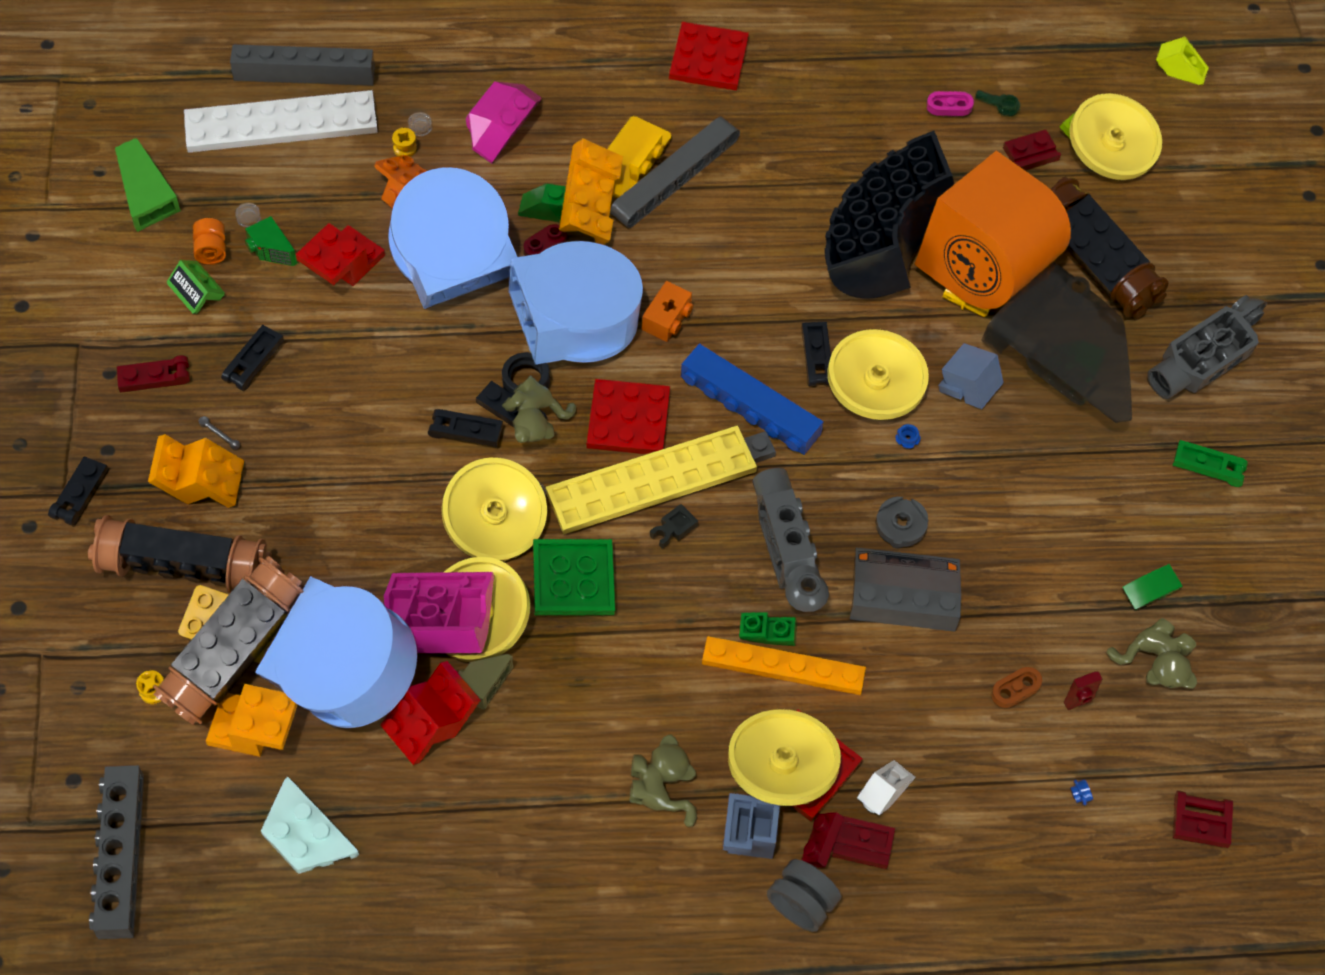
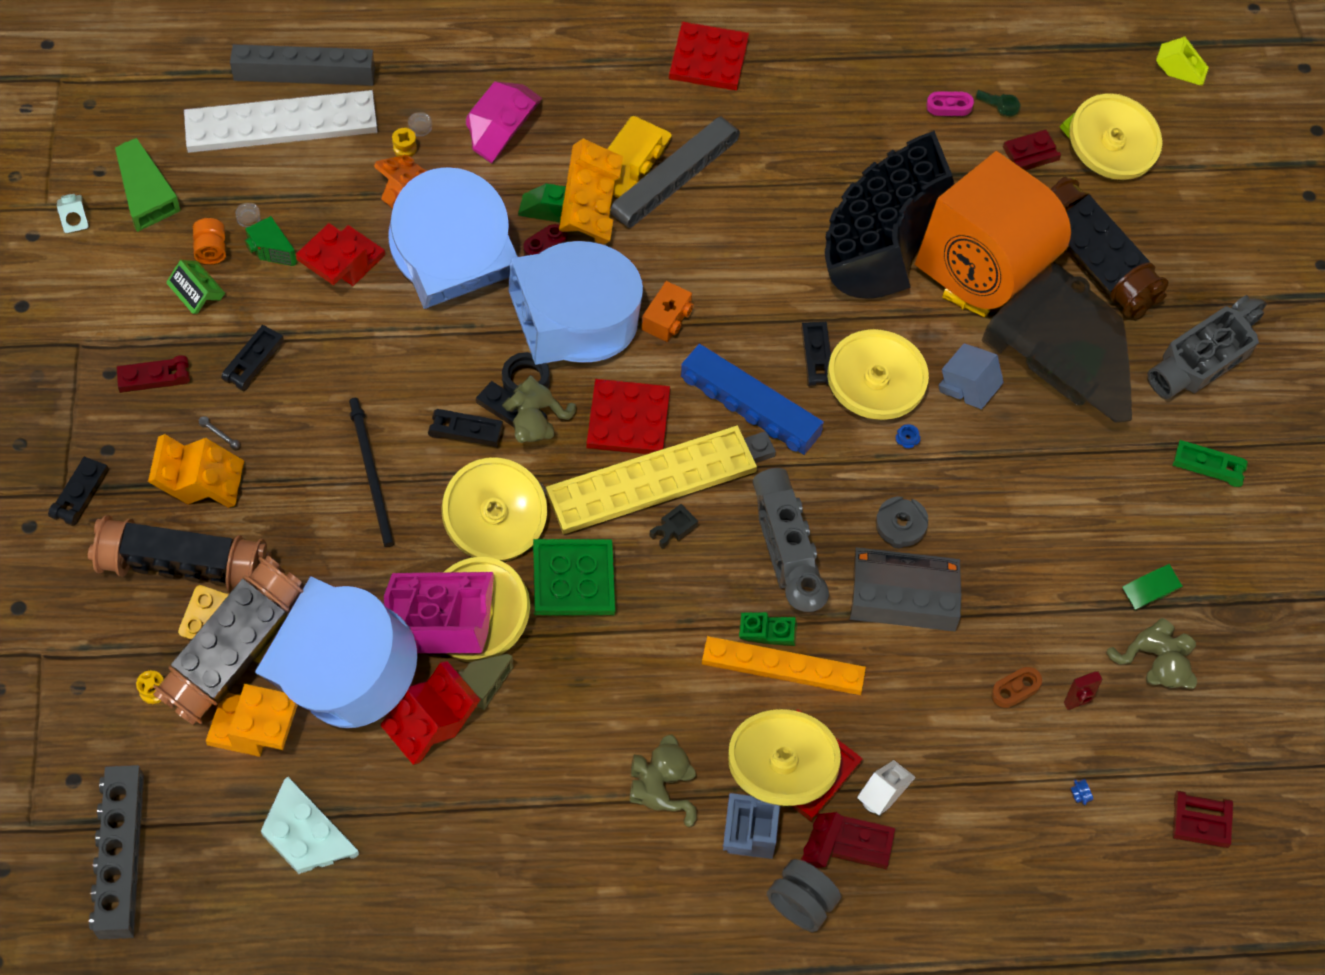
none -> light aqua bracket [57,194,88,233]
none -> black bar [349,398,394,547]

